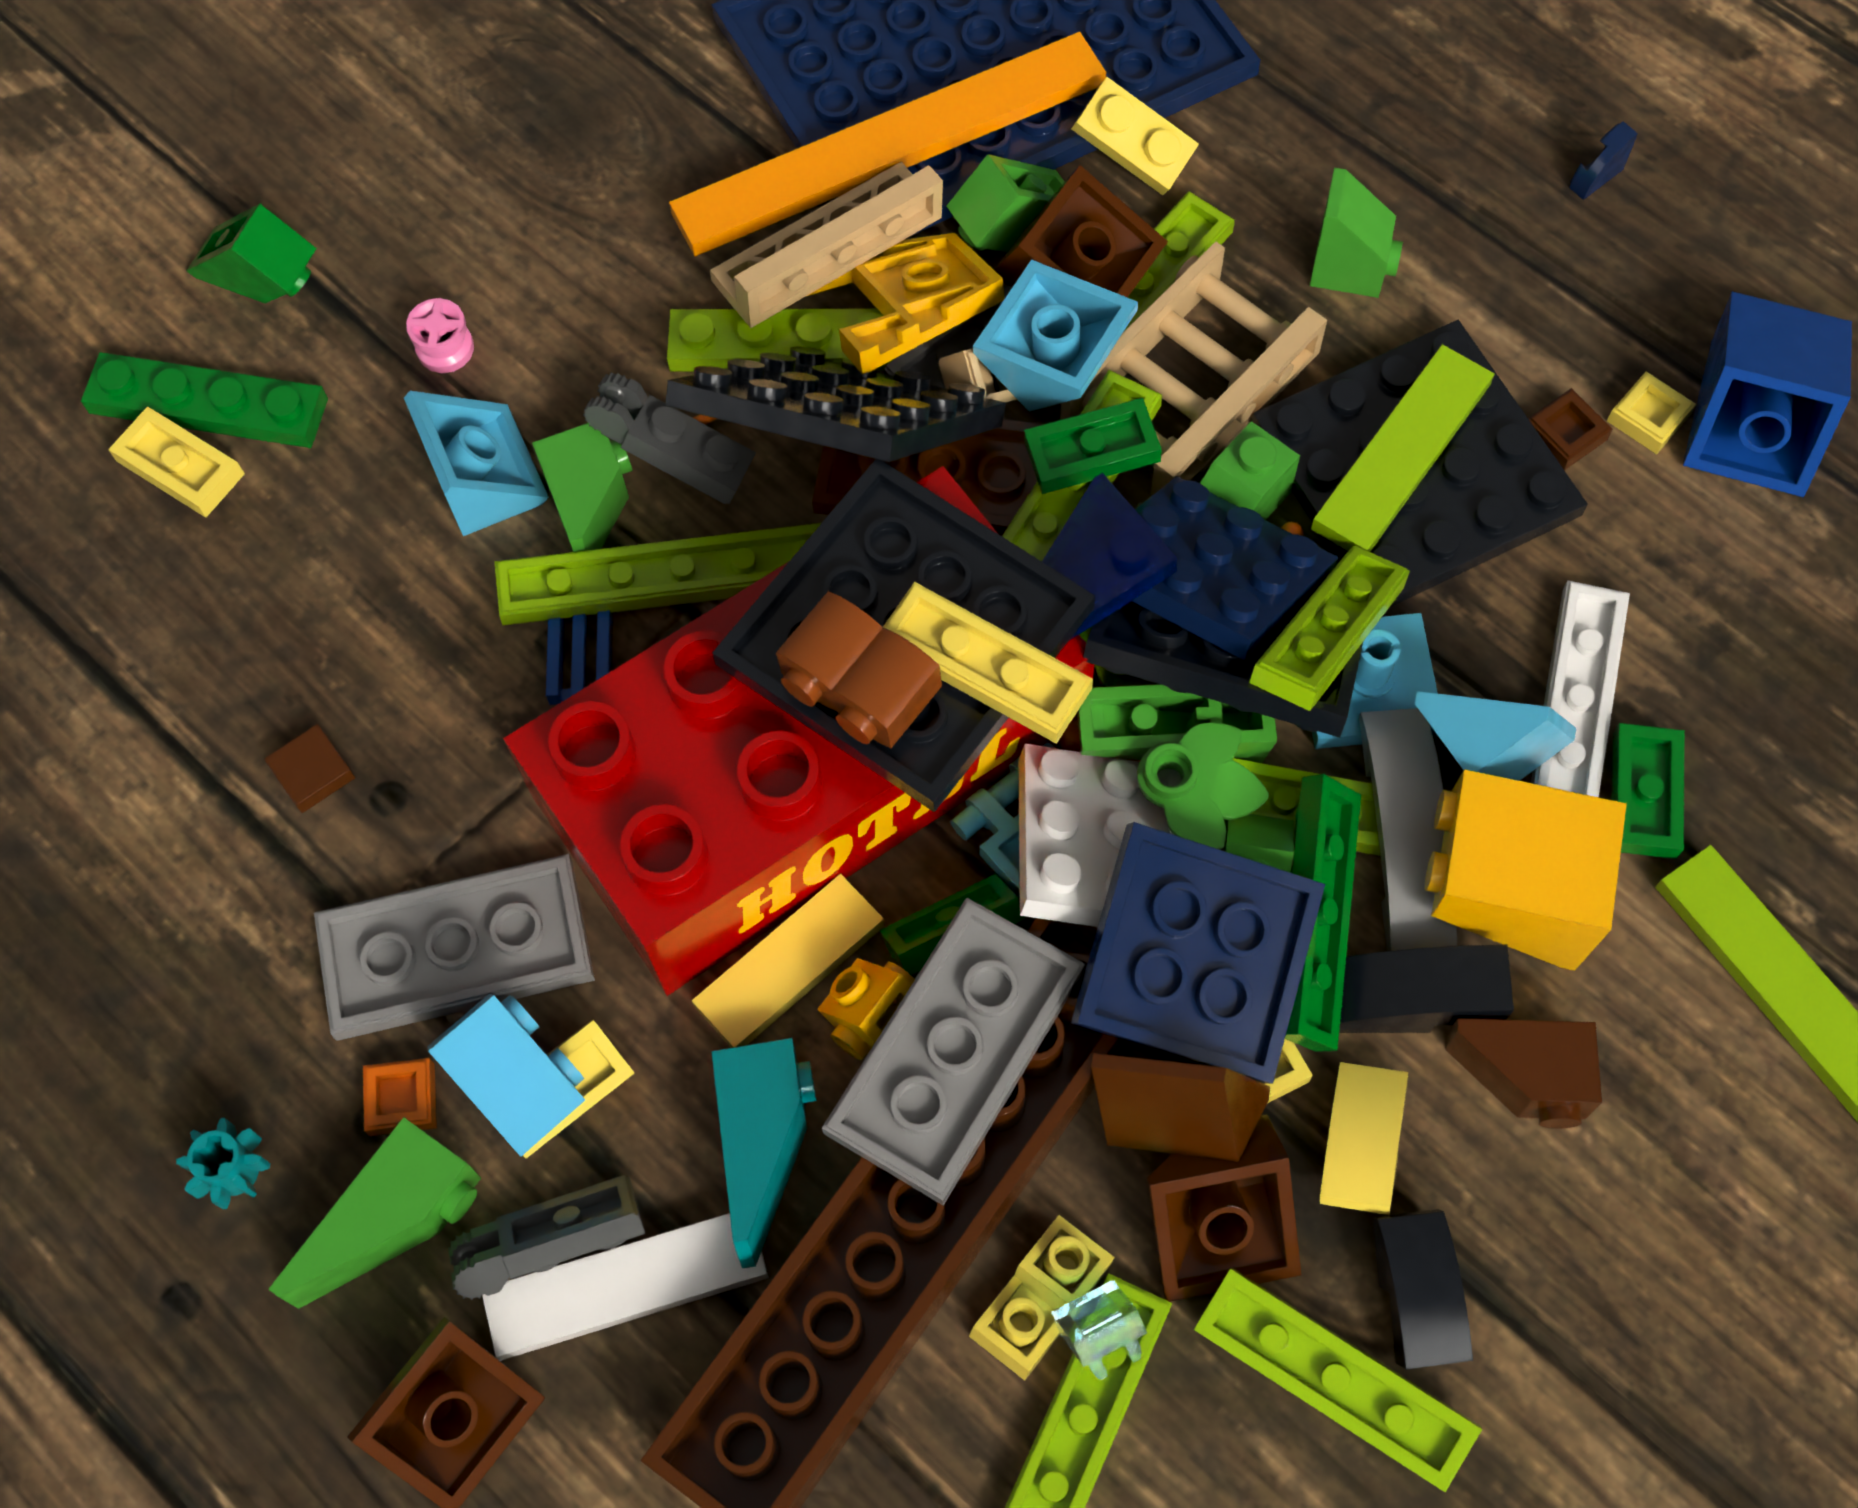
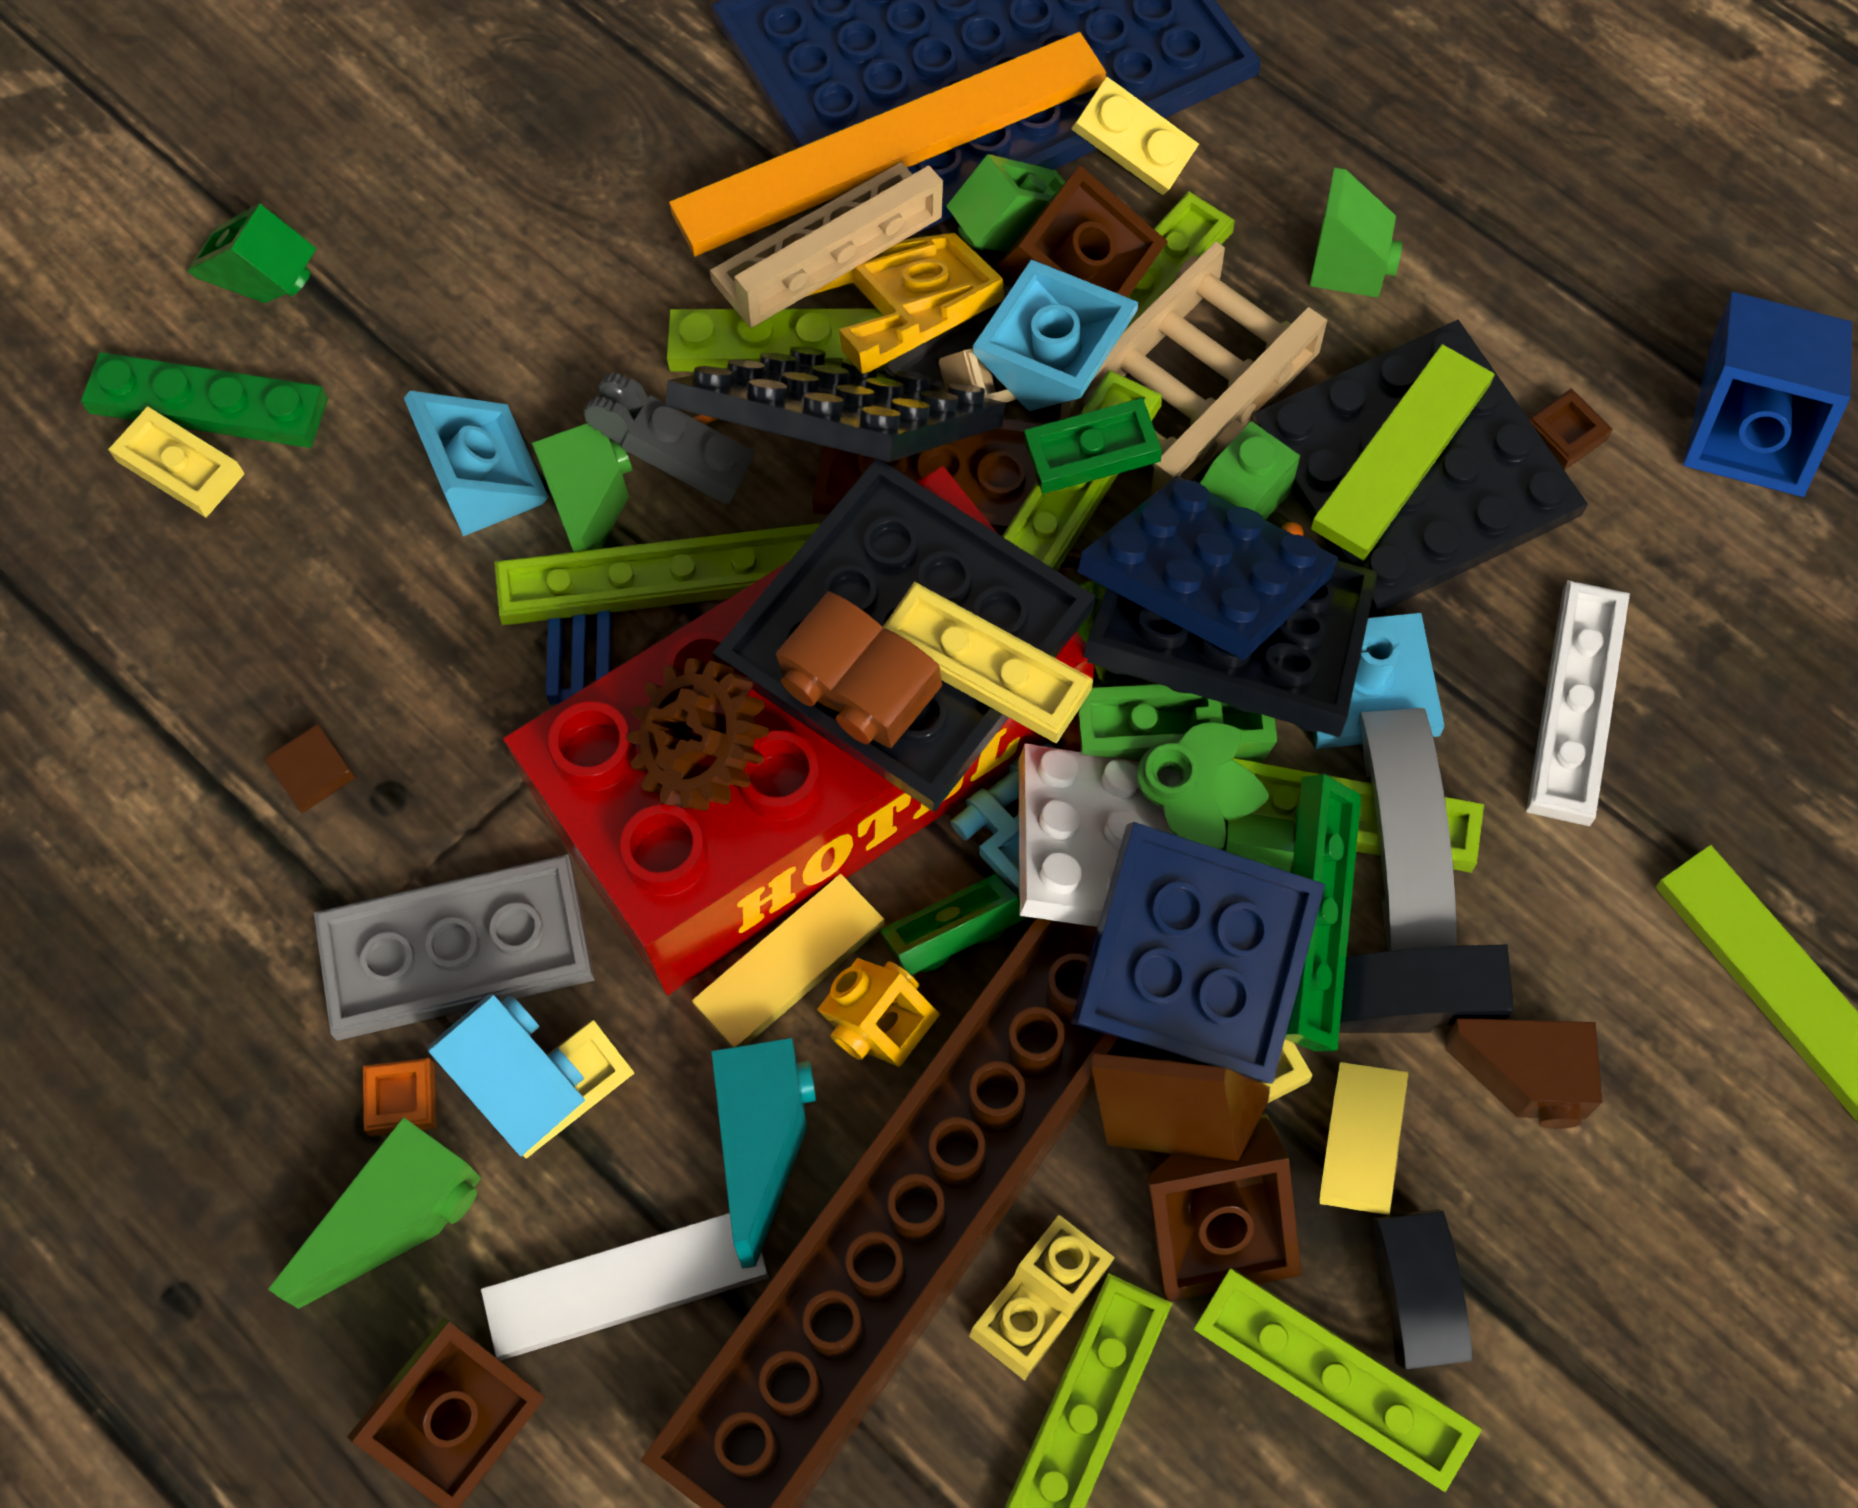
teal gear [176,1118,271,1209] -> none
bright pink wheel [406,298,474,373] -> none
dark grey hinge [448,1175,645,1300] -> none
light grey tile [822,898,1085,1206] -> none
clear blue wing [1042,473,1177,641] -> none
clear light blue tile [1051,1280,1147,1380] -> none
lime tile [1249,546,1410,711] -> none
medium azure slope [1415,691,1576,781] -> none
yellow slope [1424,769,1627,971] -> none
dark blue tile [1569,121,1638,200] -> none
light yellow tile [1607,371,1696,455] -> none
green plate [1612,723,1685,859] -> none
none -> reddish brown gear [627,658,769,811]

